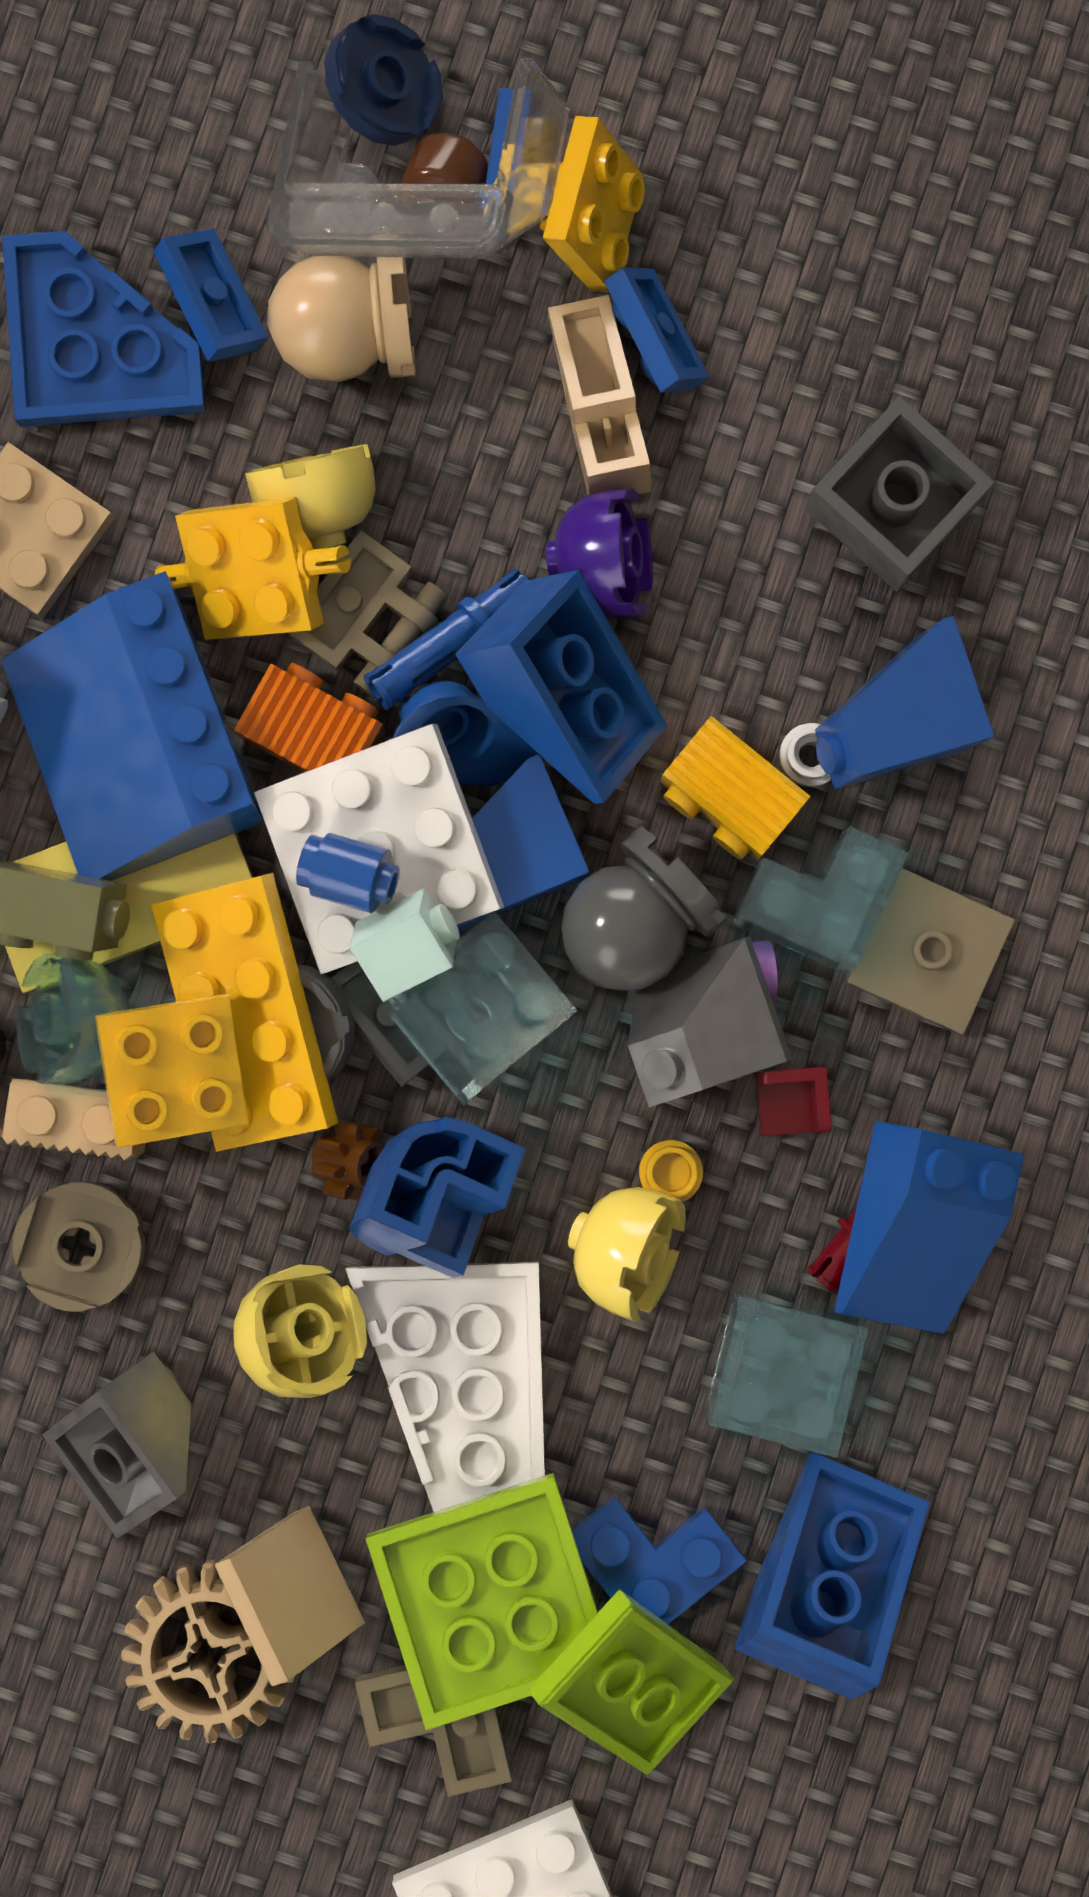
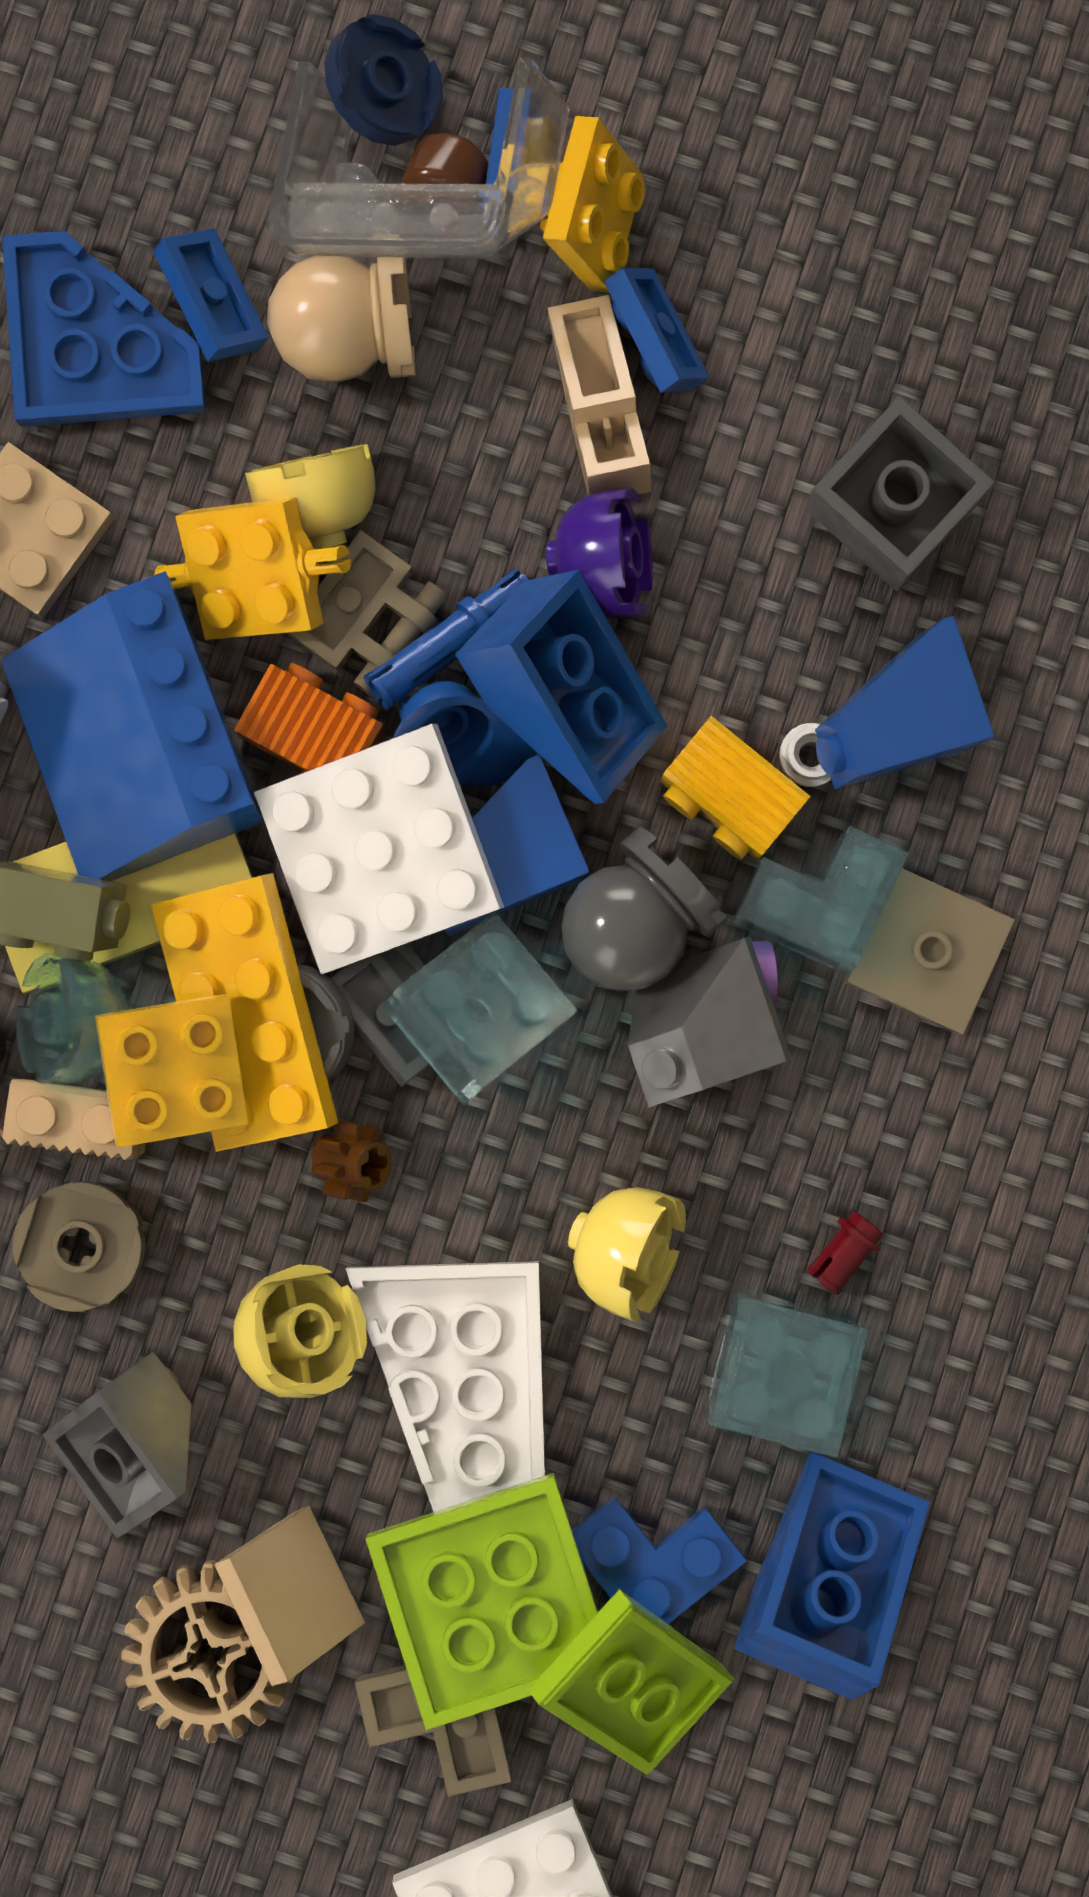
blue brick [296,833,400,913] -> none
light aqua brick [349,888,460,1002] -> none
blue brick [349,1117,525,1278] -> none
yellow plate [639,1140,703,1202] -> none
dark red panel [755,1067,832,1136] -> none
blue slope [834,1121,1024,1334] -> none

